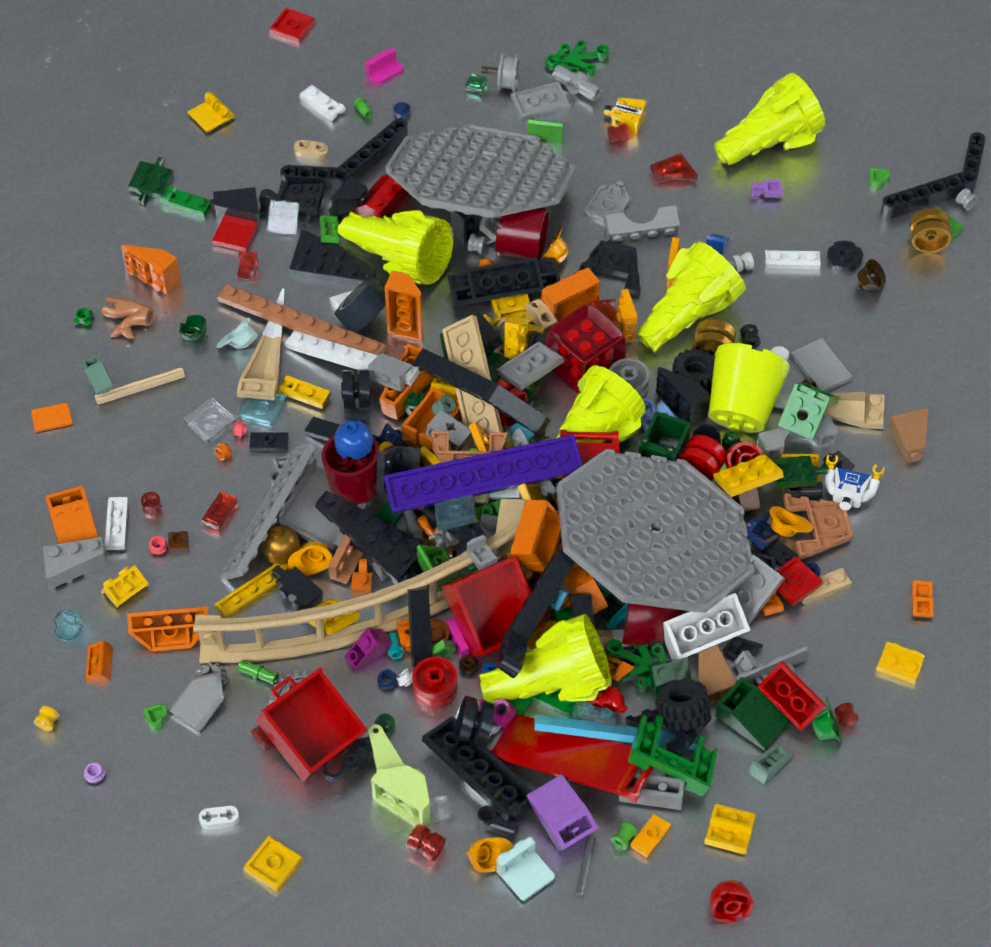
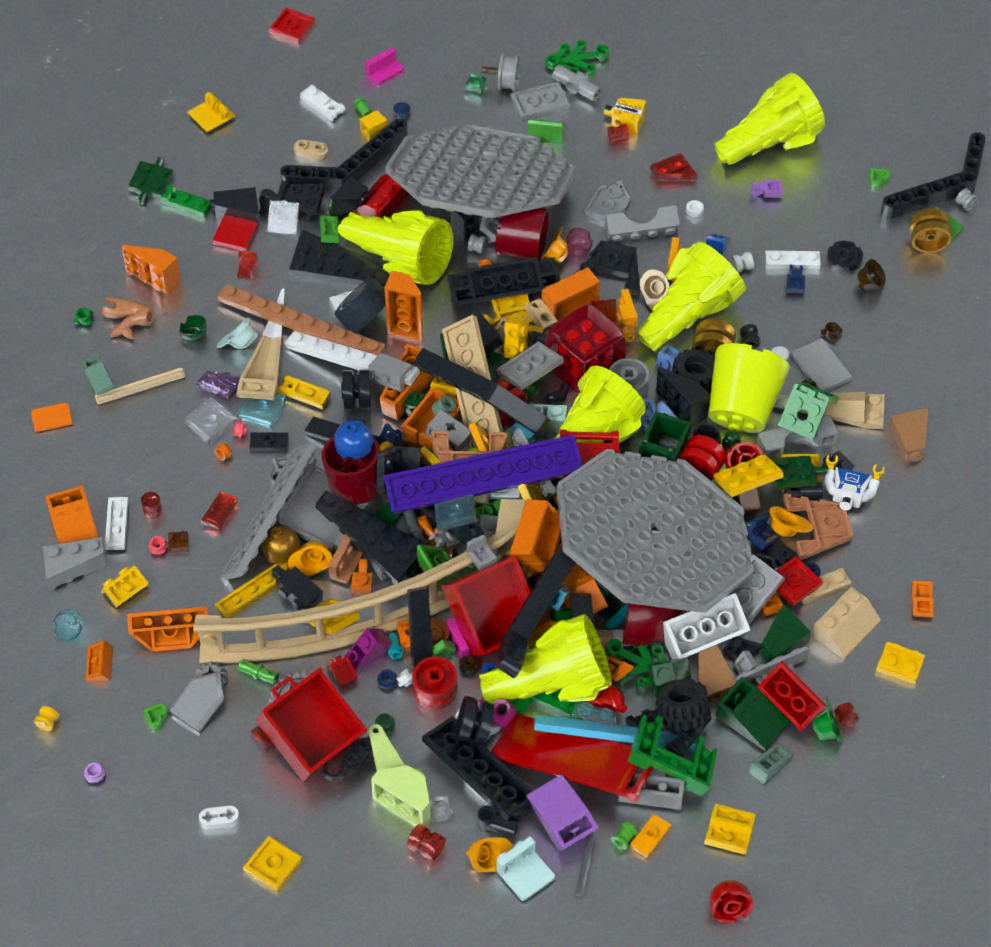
none -> clear purple wing [197,371,240,401]
none -> red bracket [327,655,358,687]
none -> yellow brick [360,110,388,141]
none -> light aqua slope [530,404,568,434]
none -> black arm [546,383,570,403]
none -> clear pink hair [566,228,593,256]
none -> tan piece [640,269,670,310]
none -> medium blue bracket [655,344,684,371]
none -> white tile [686,200,704,218]
none -> dark green slope [760,605,811,663]
none -> dark blue plate [786,264,805,294]
none -> tan slope [812,587,881,660]
none -> dark brown plate [821,322,843,341]

